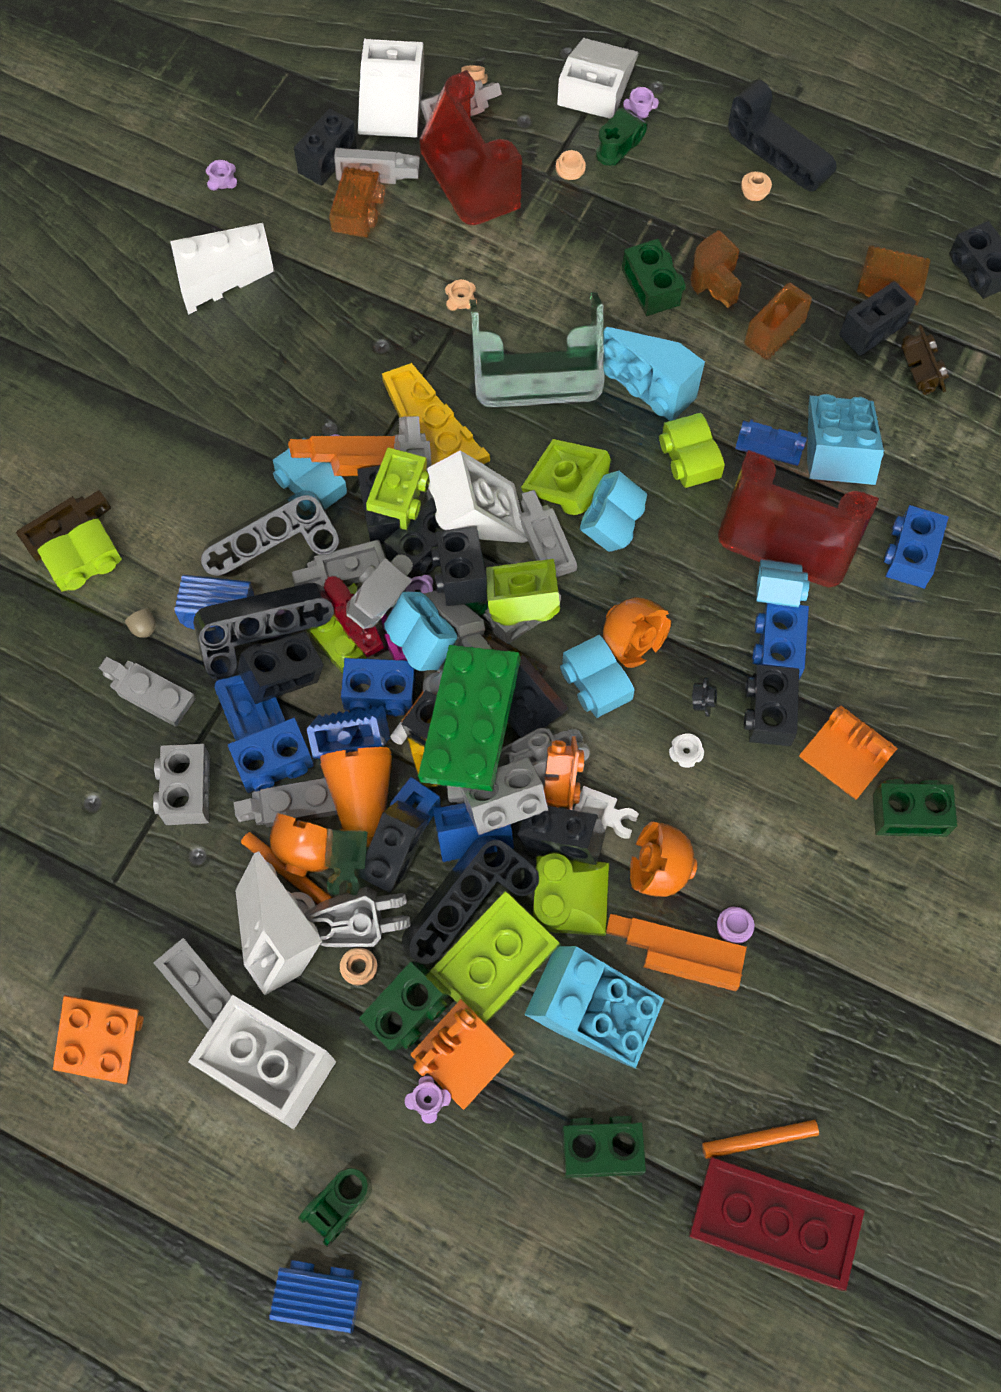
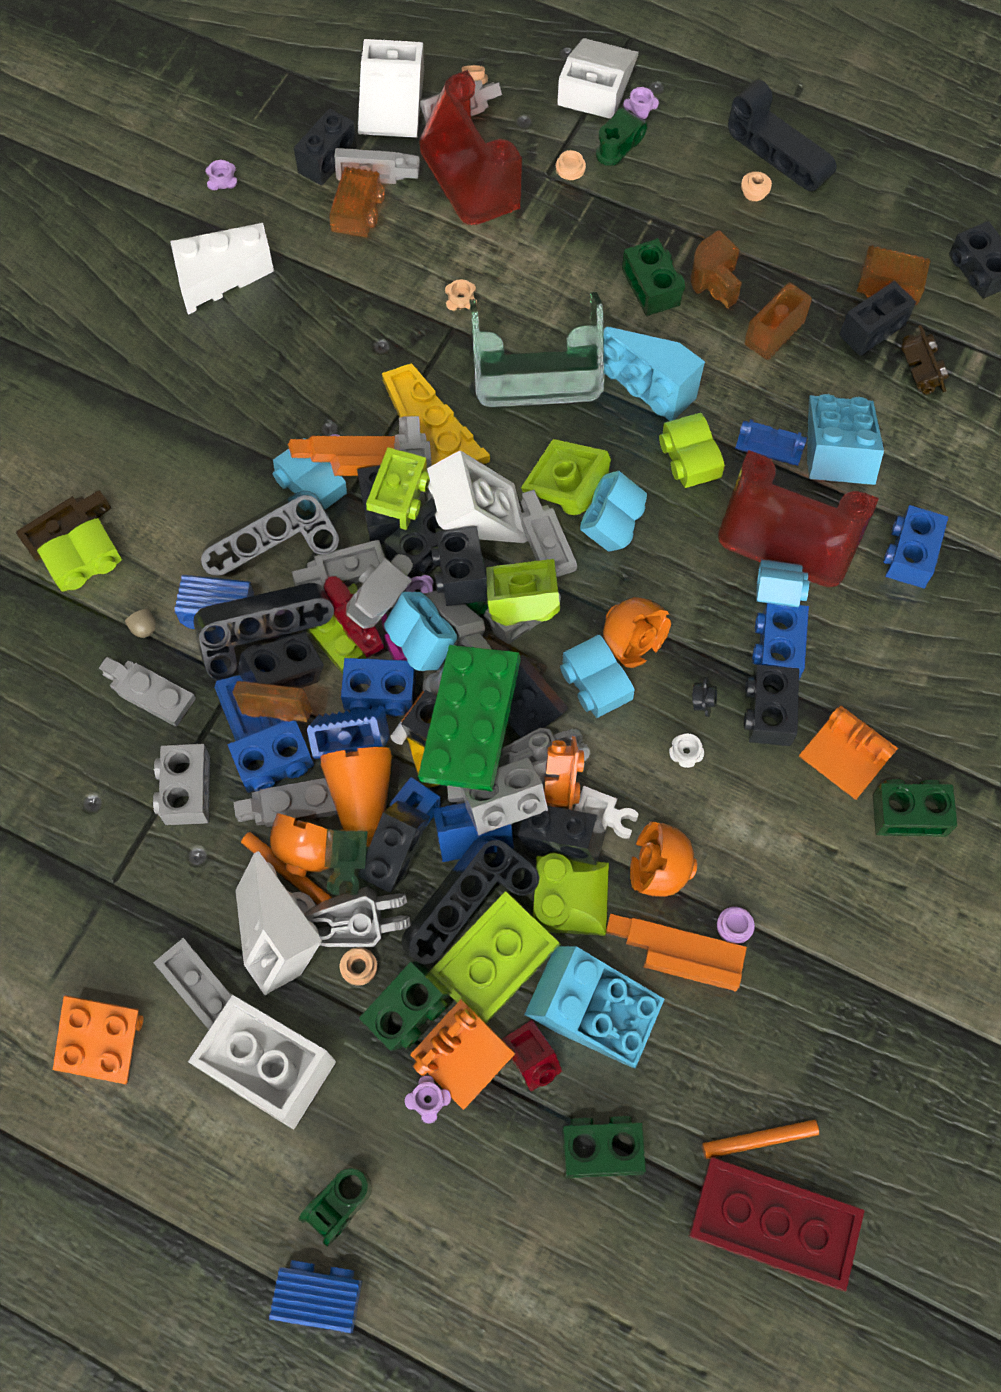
none -> clear orange plate [232,681,312,722]
none -> dark red bracket [502,1020,562,1091]

